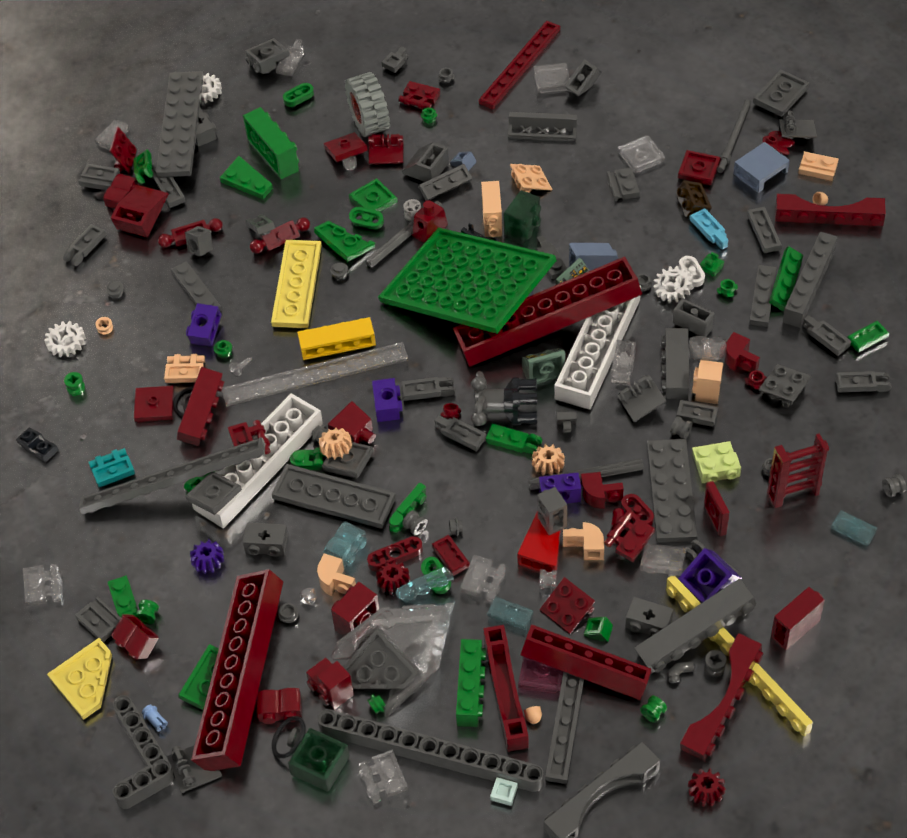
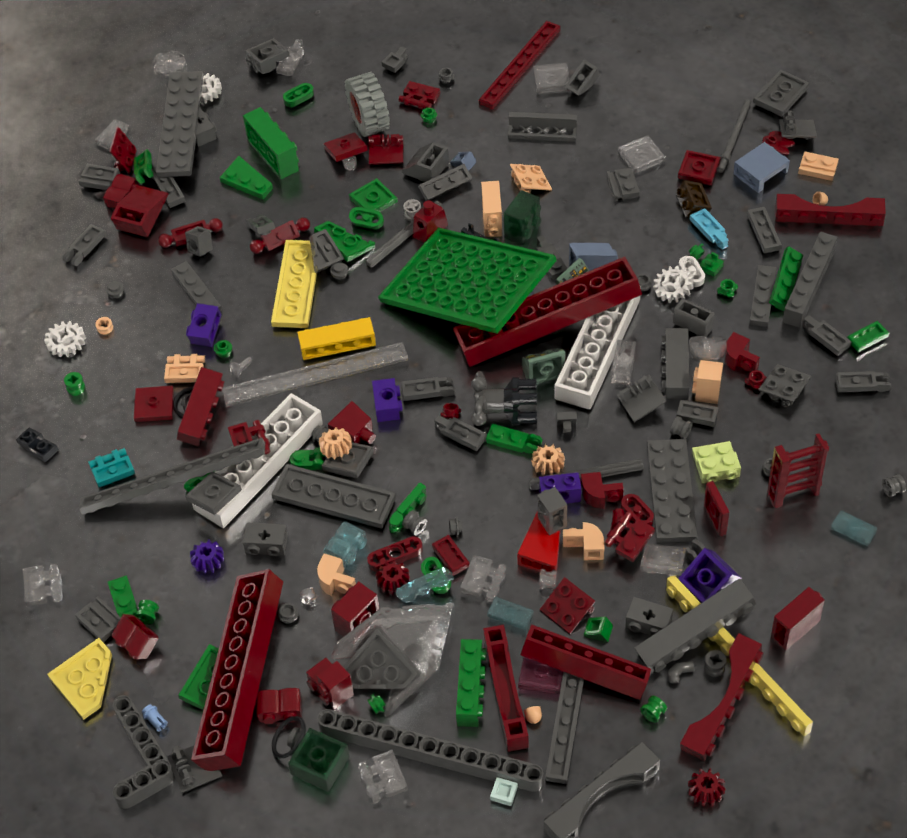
none -> clear plate [153,50,186,77]
none -> dark grey wing [309,229,345,273]
none -> green plate [688,243,705,260]

